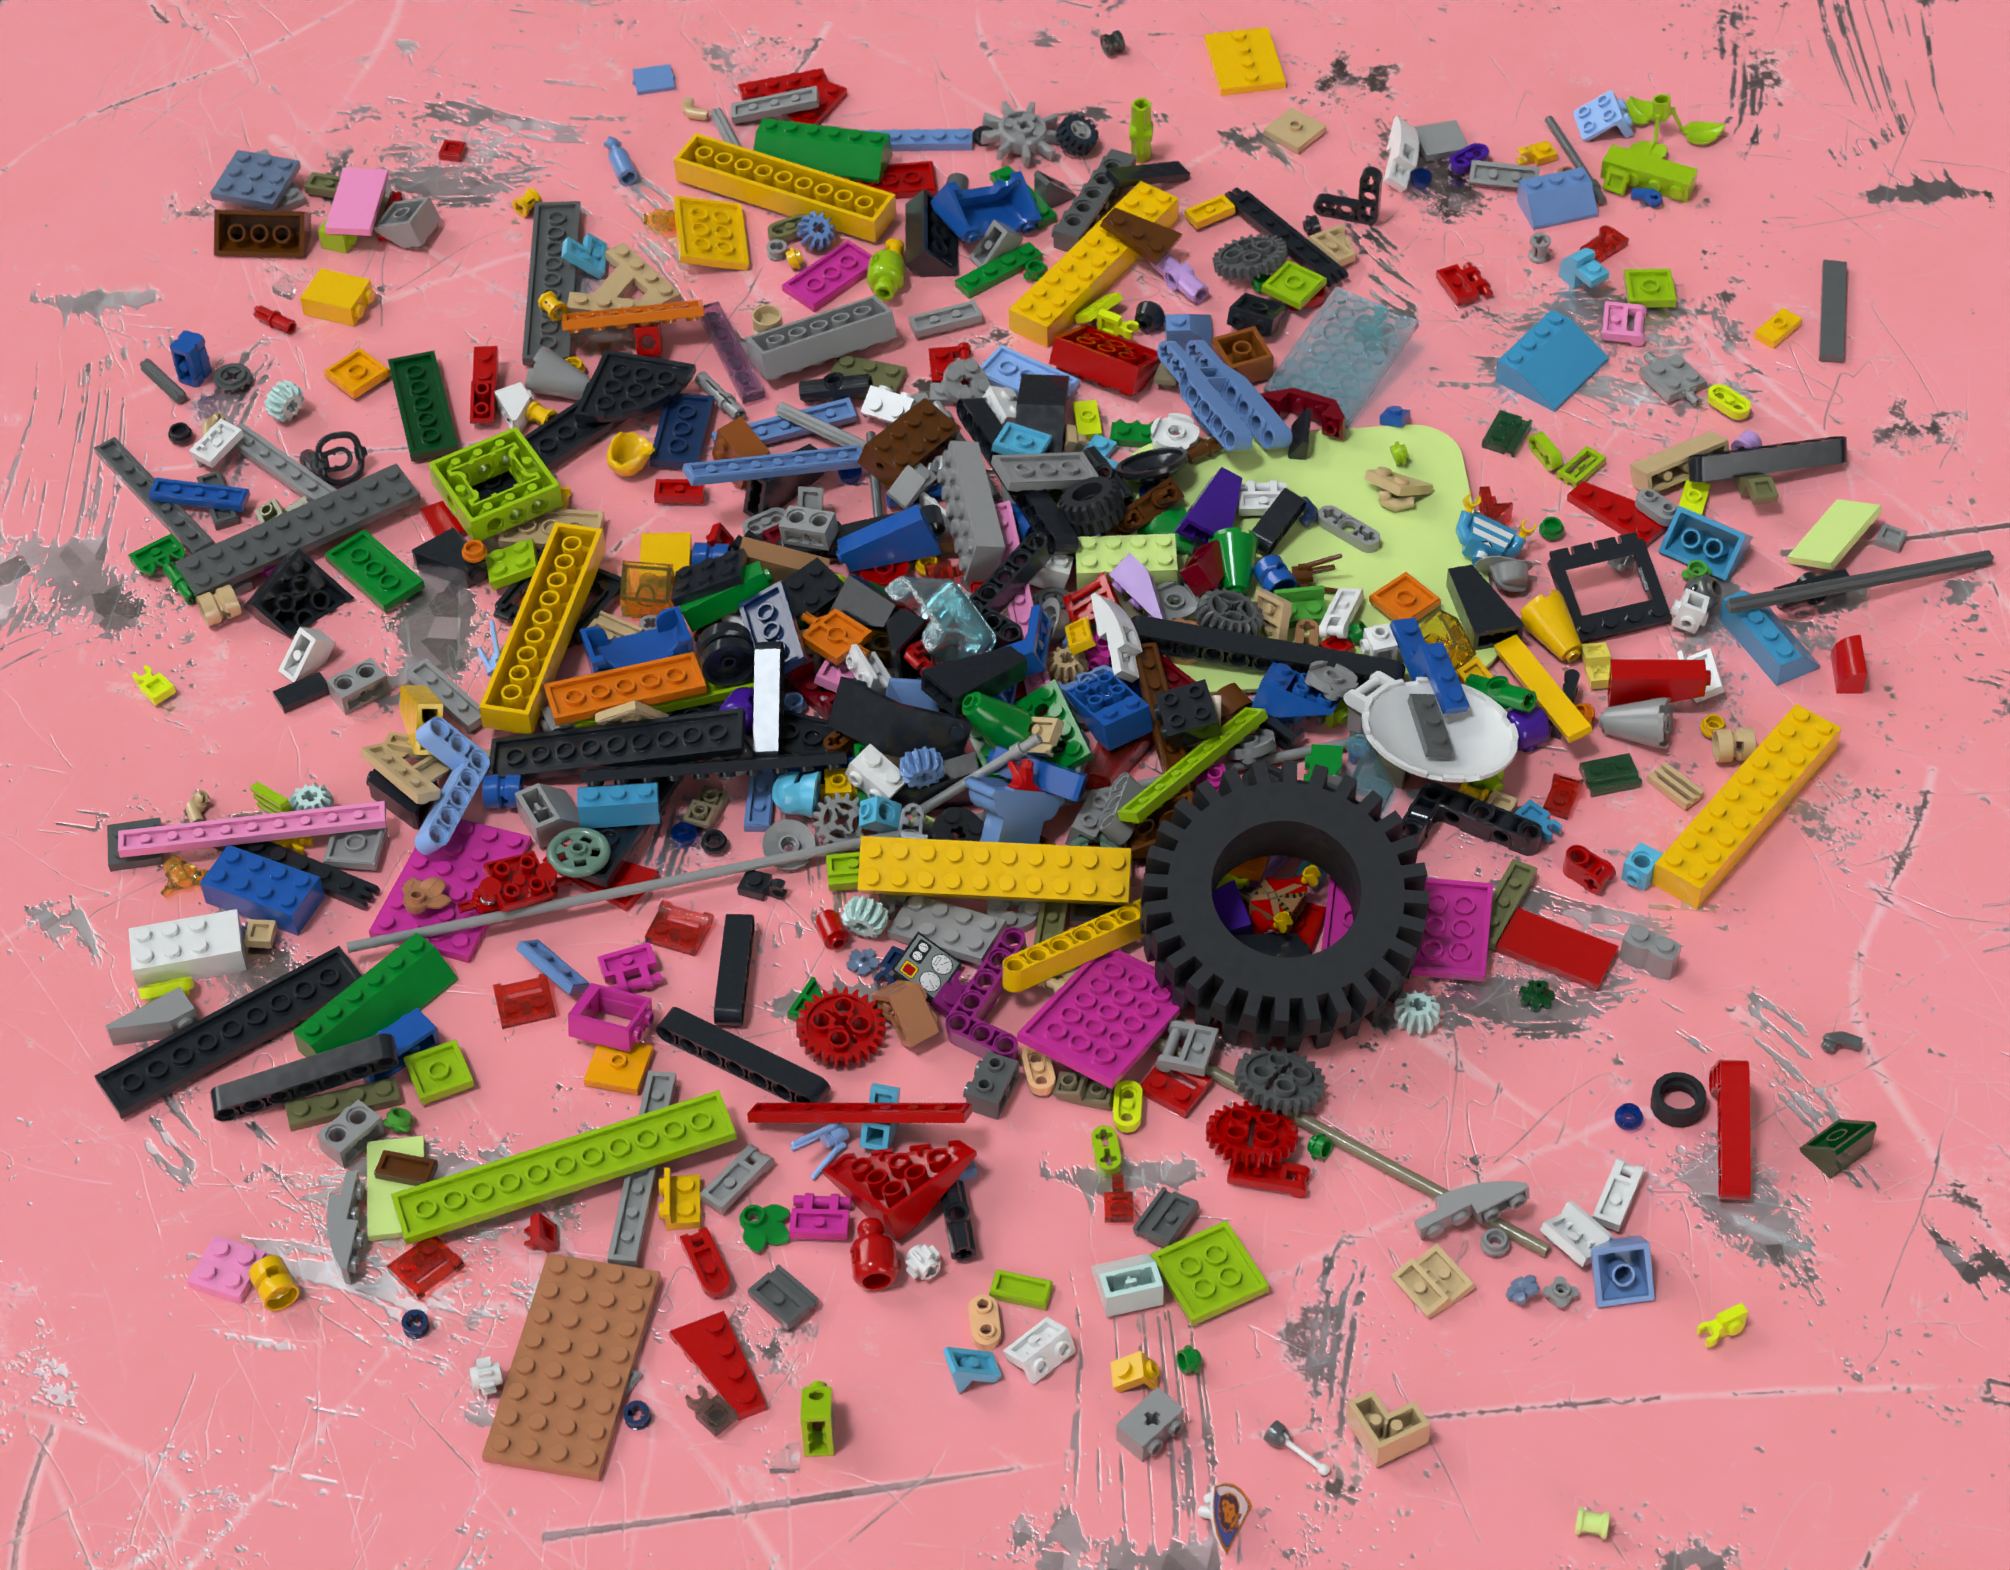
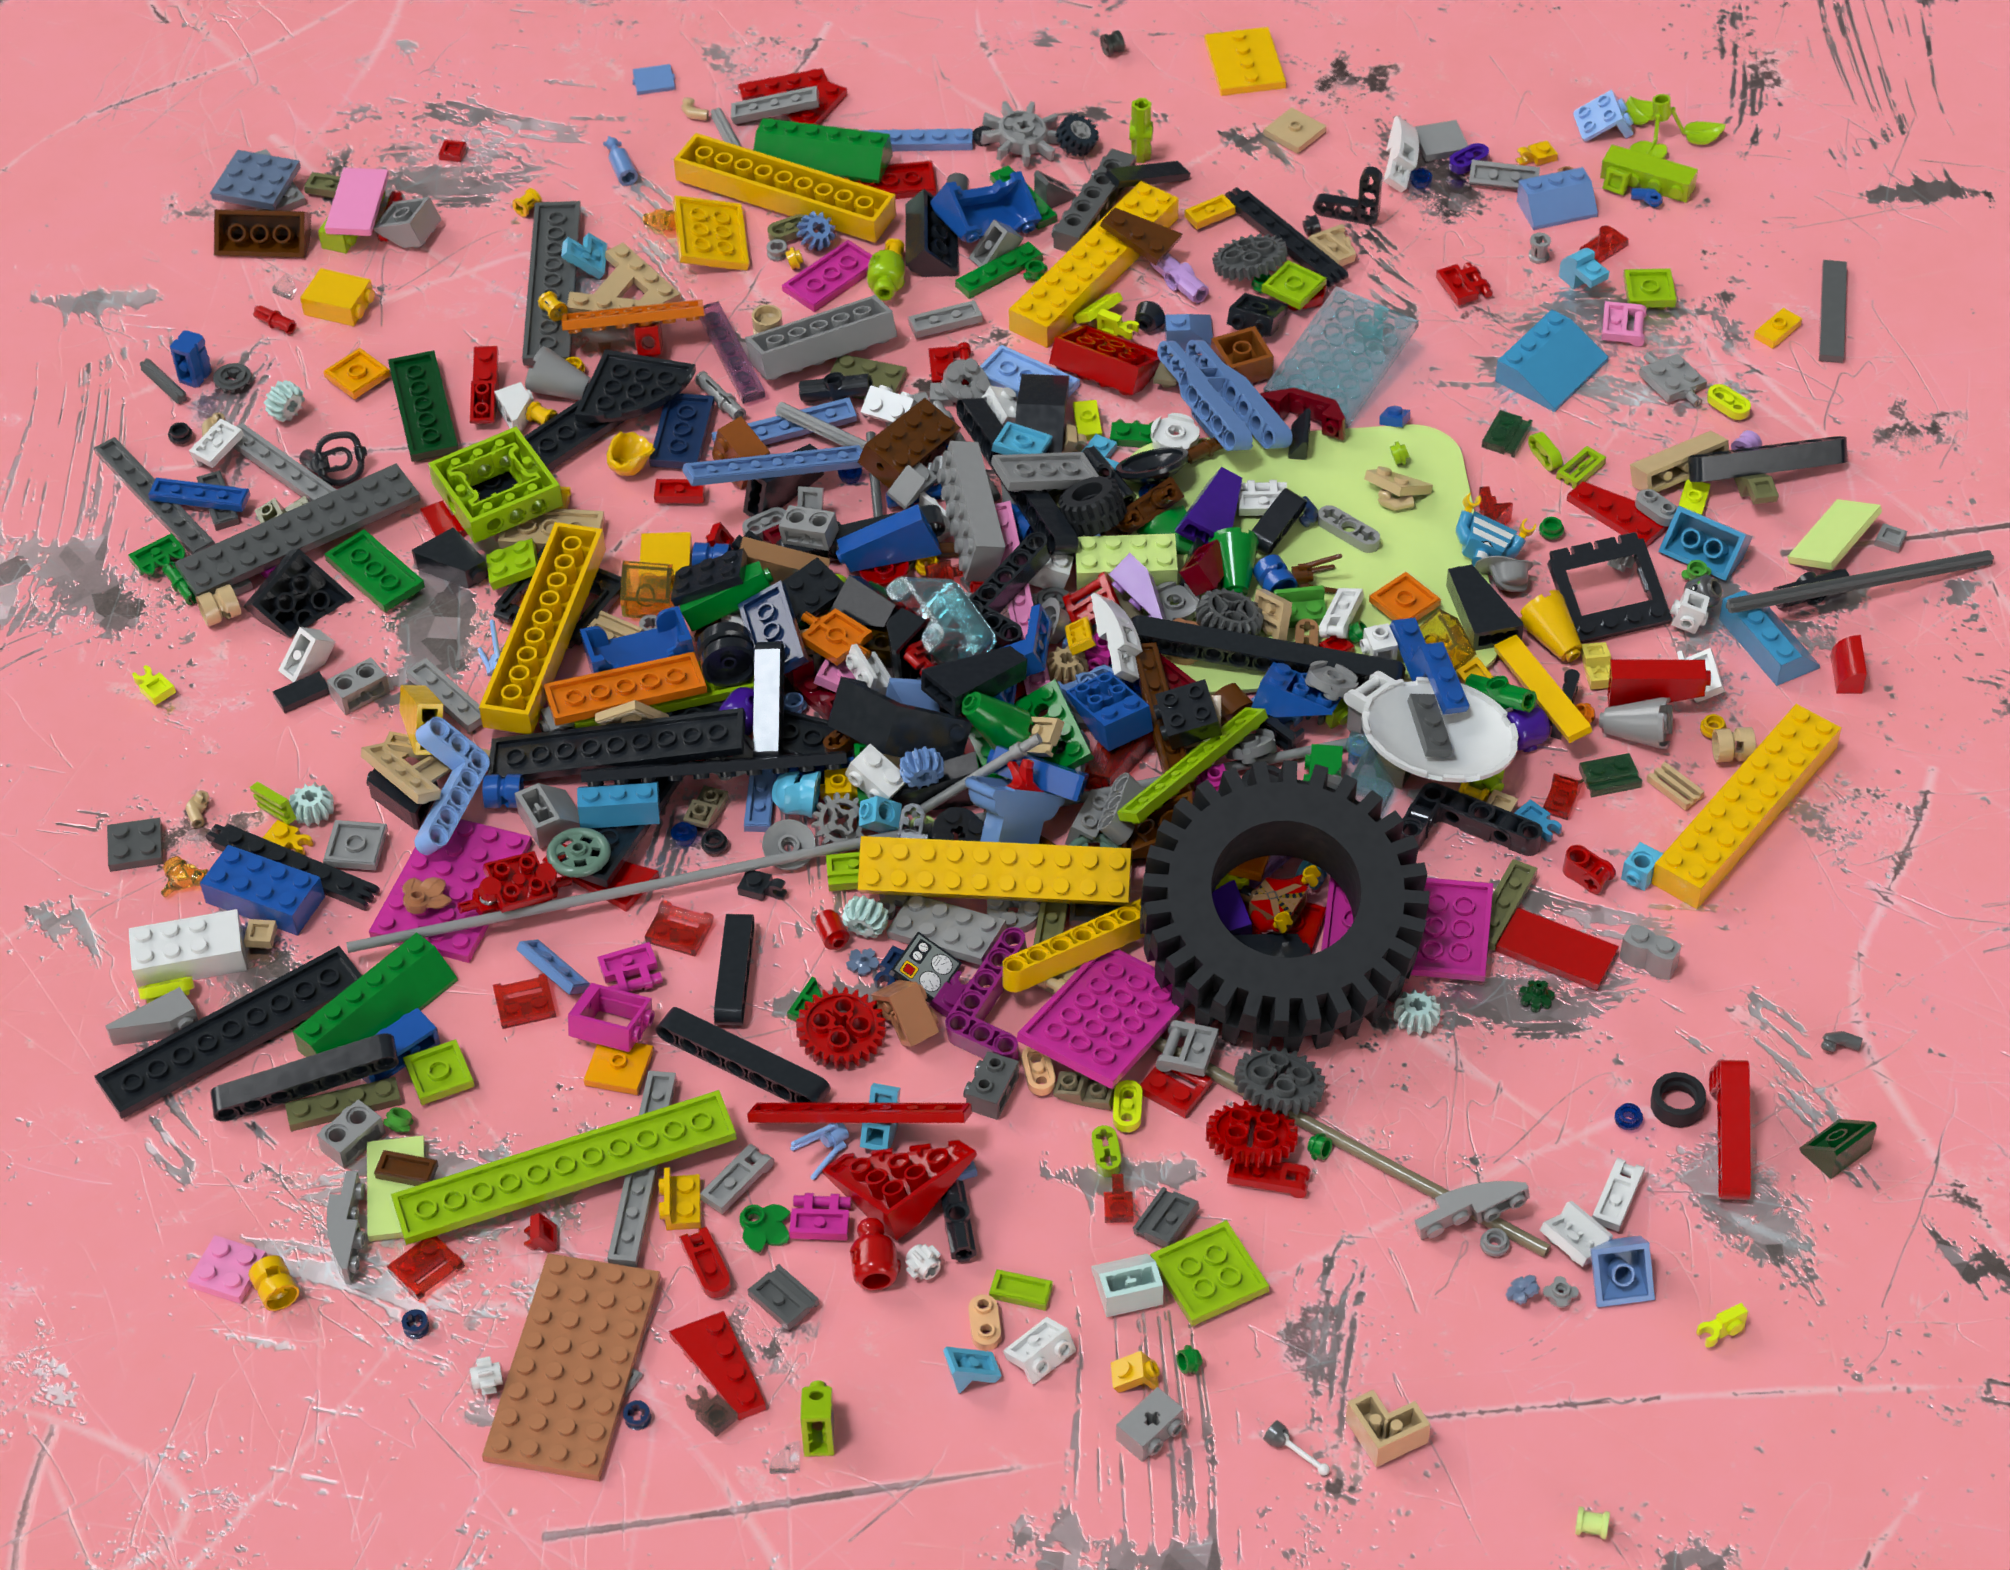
bright pink plate [118,801,387,858] -> none
orange plate [462,540,487,563] -> none
shield [1198,1482,1252,1555] -> none
tan slope [1390,1243,1476,1318] -> none
dark grey bar [1545,116,1607,205] -> none

